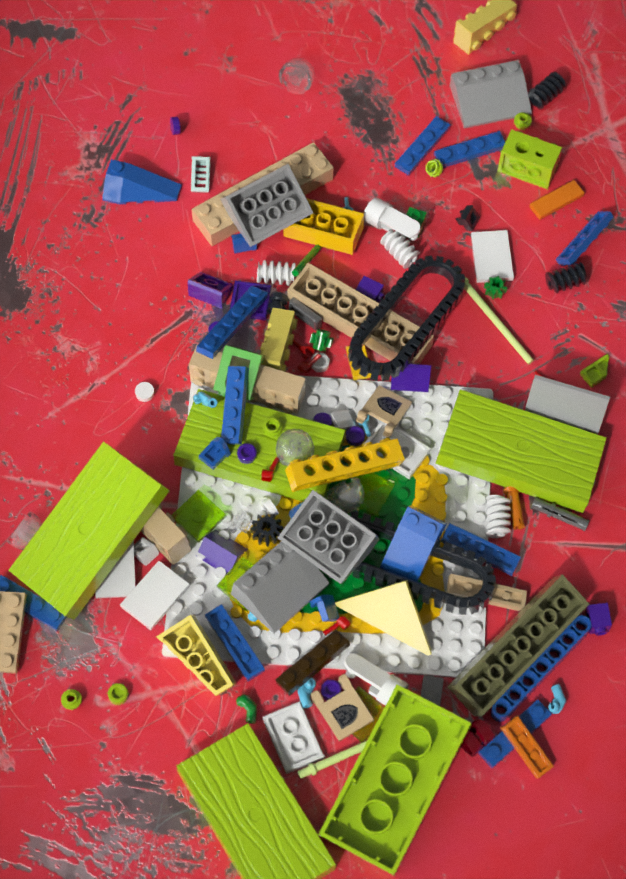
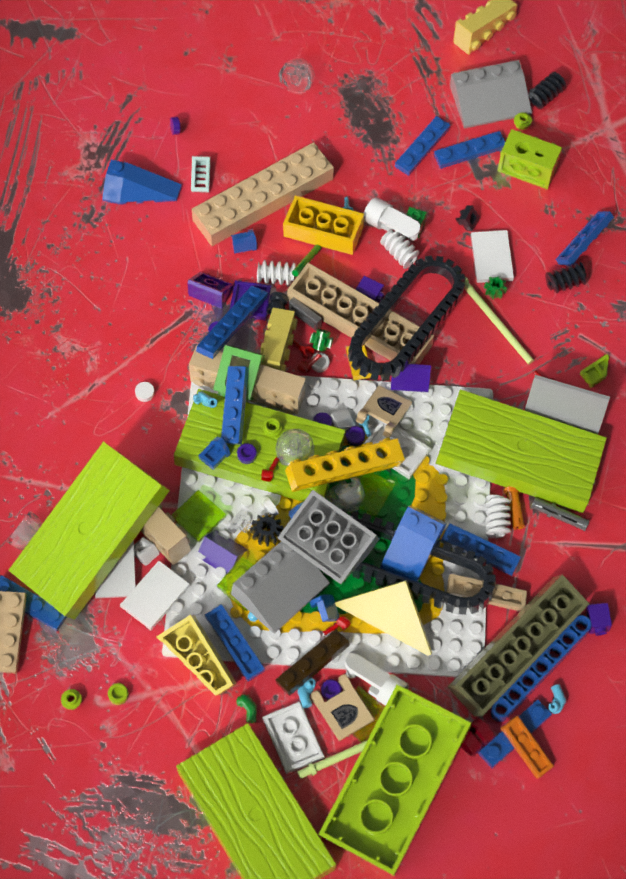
light grey slope [220,164,313,247] -> none
flat silver tile [421,675,444,706] -> none
lime plate [426,159,443,177] -> none
orange tile [529,180,584,220] -> none

